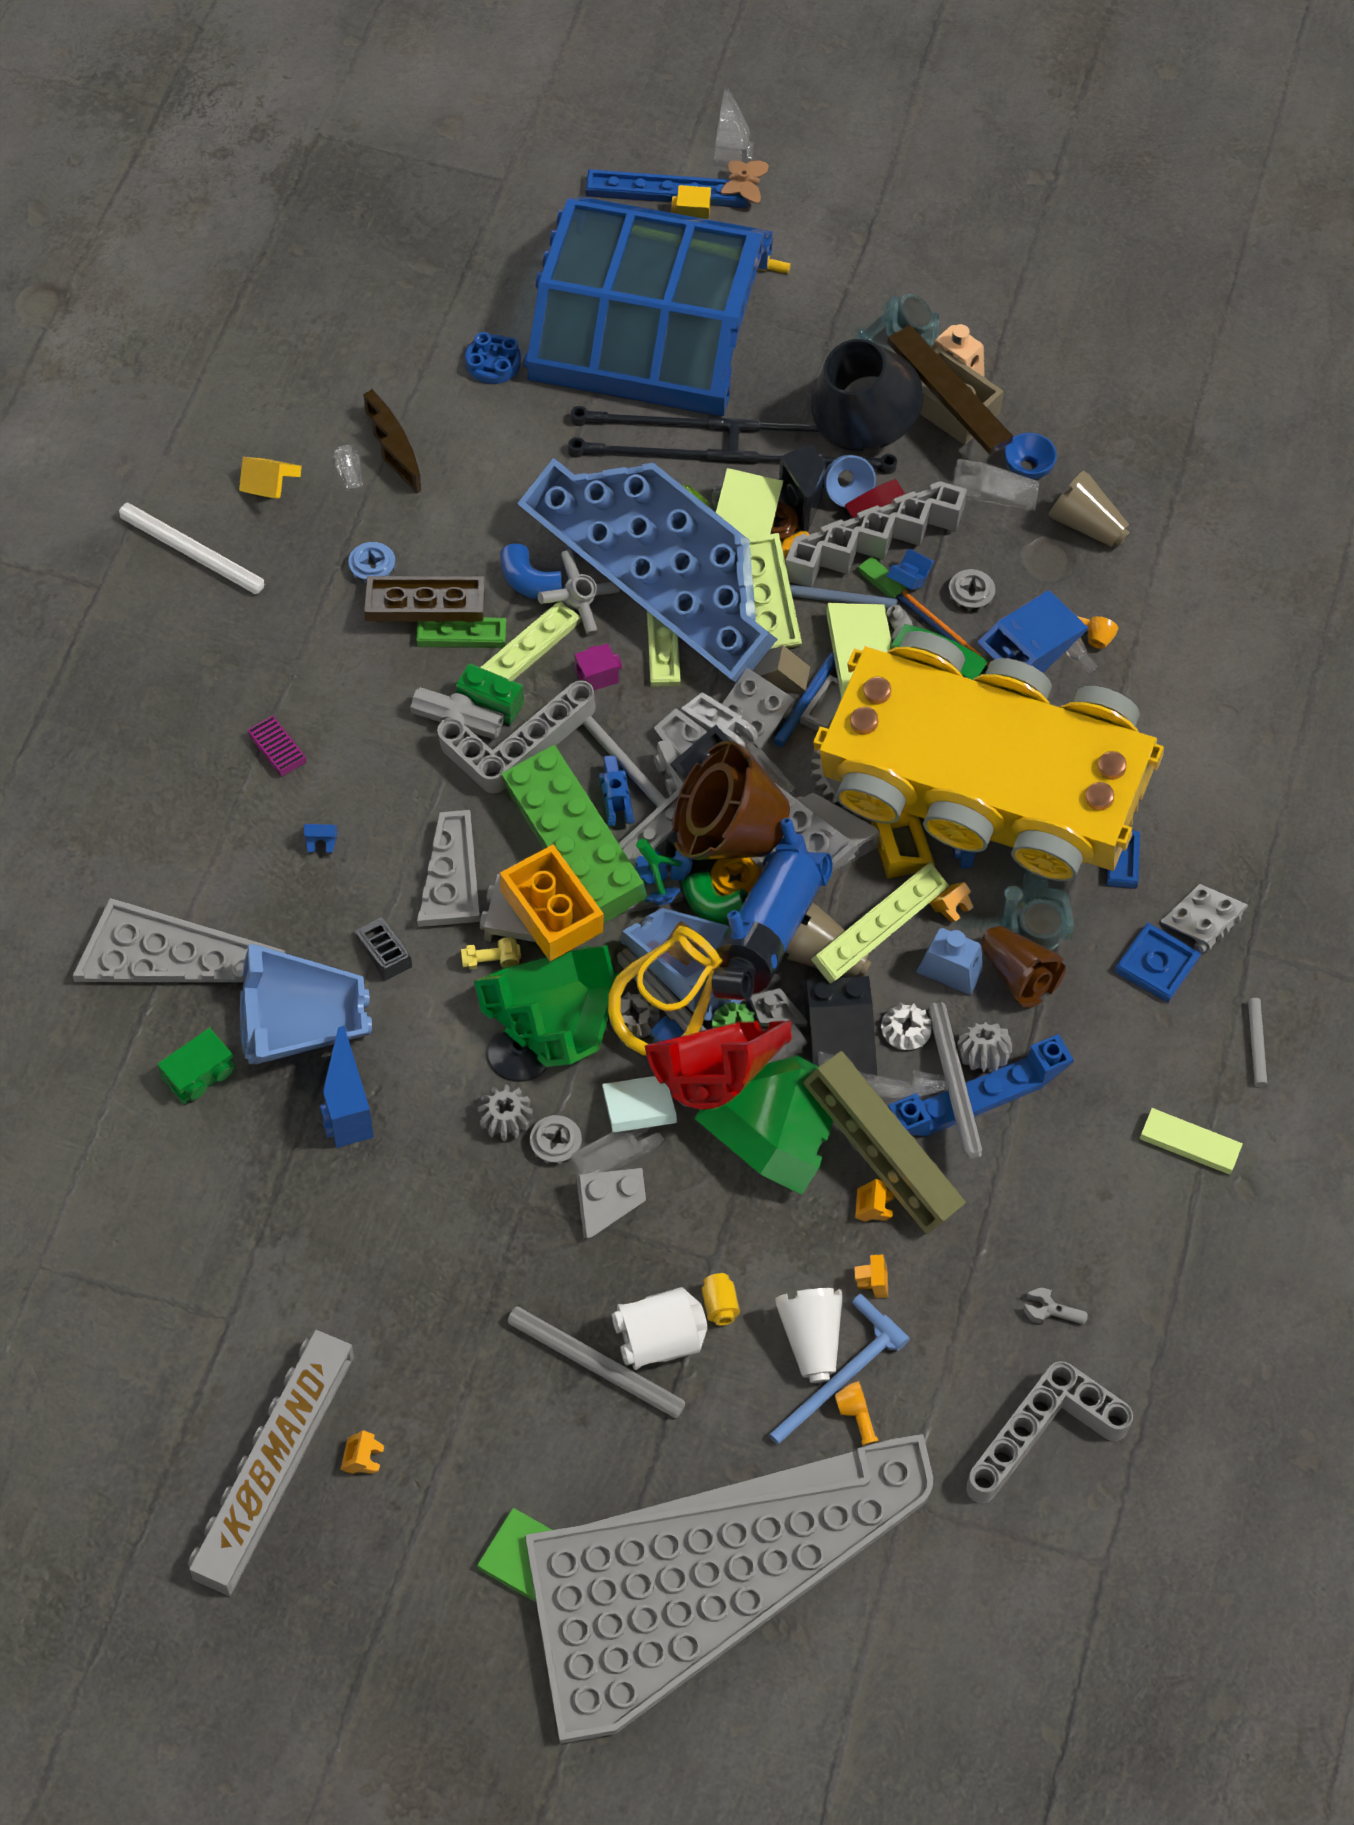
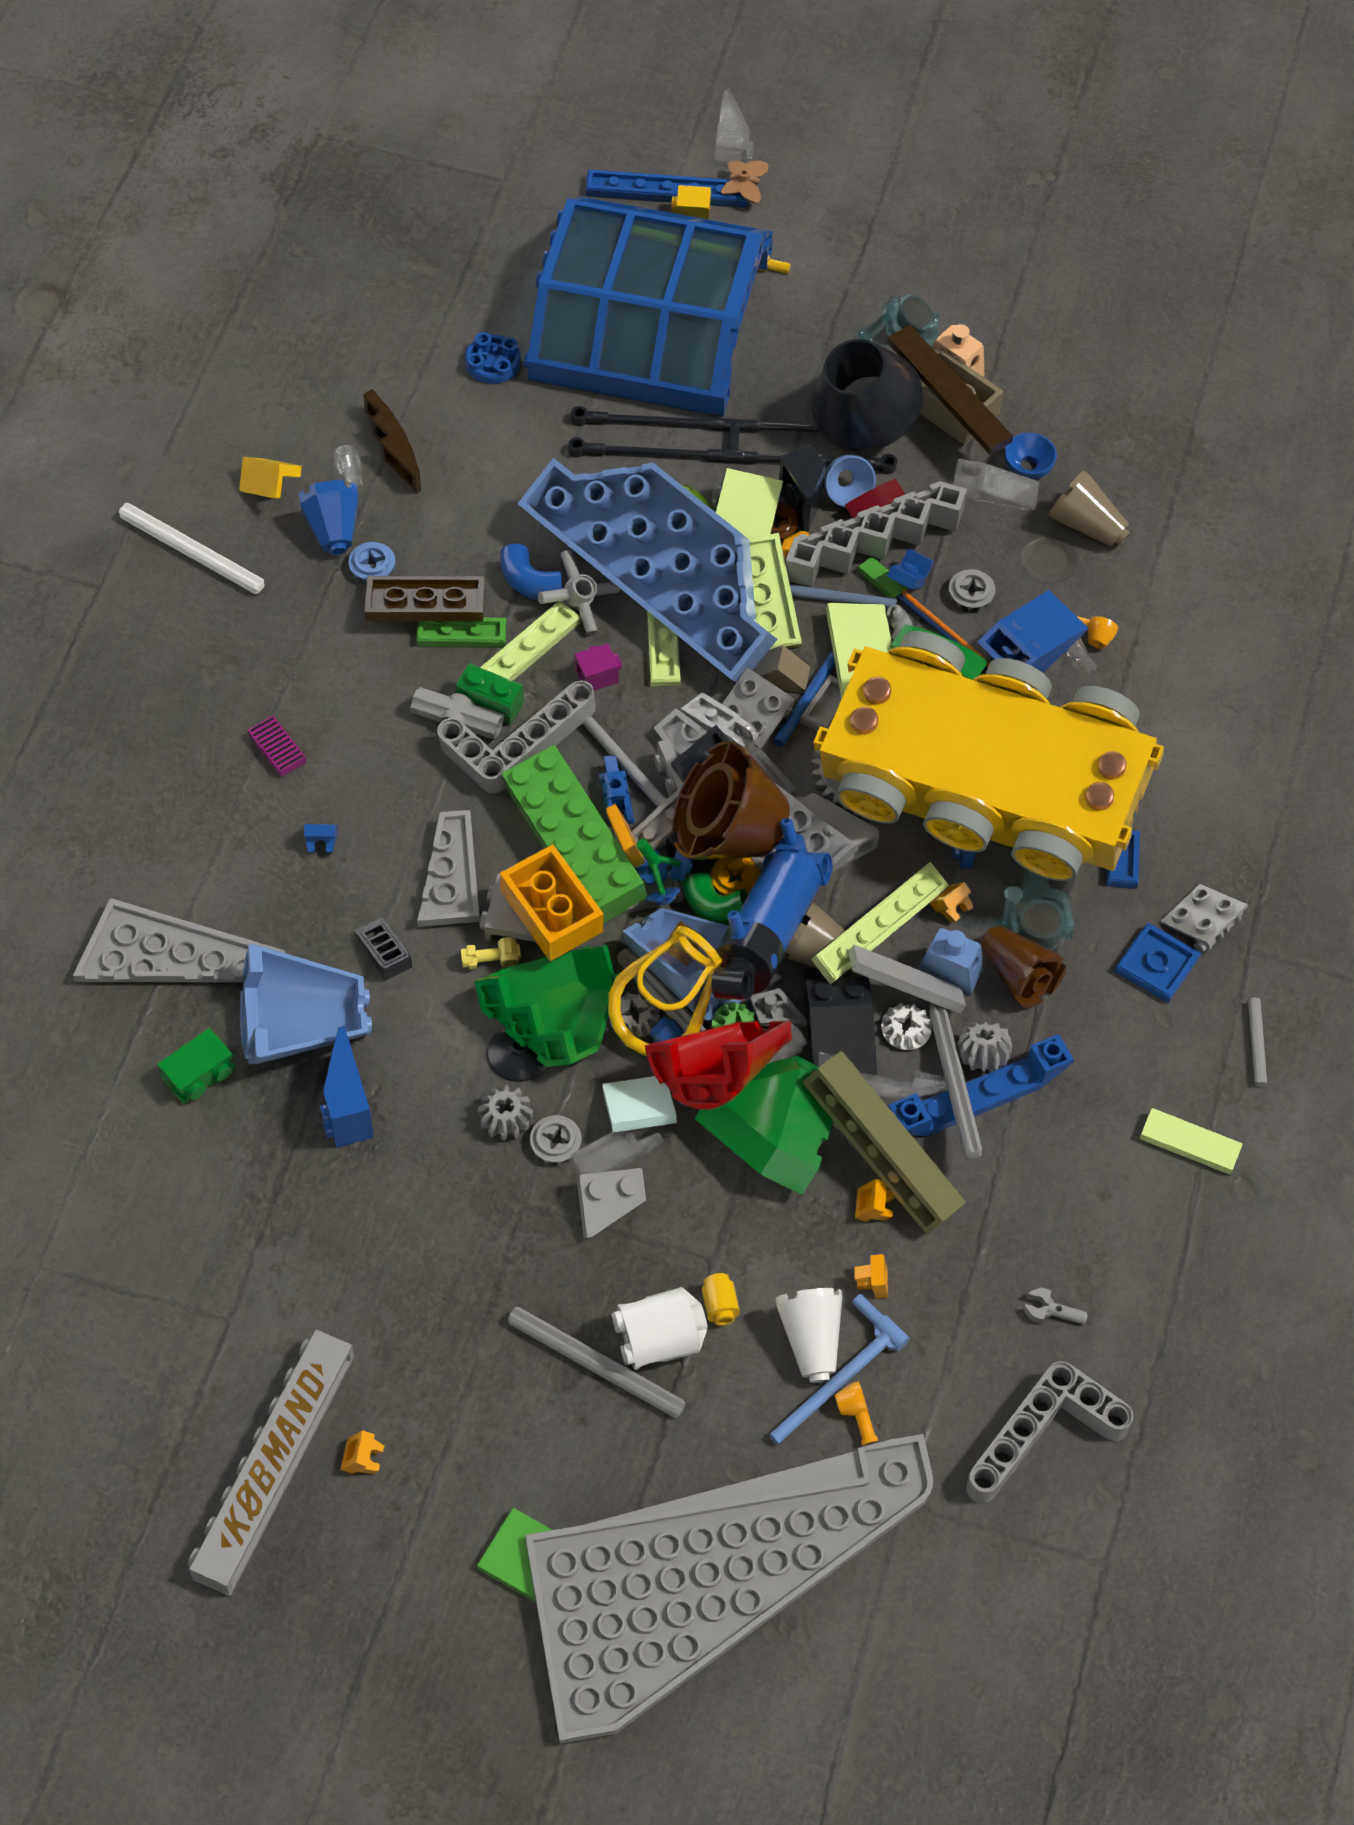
yellow tile [871,812,935,879] -> none
none -> blue cone [298,479,359,555]
none -> light orange tile [606,804,646,868]
none -> light grey tile [848,944,966,1014]

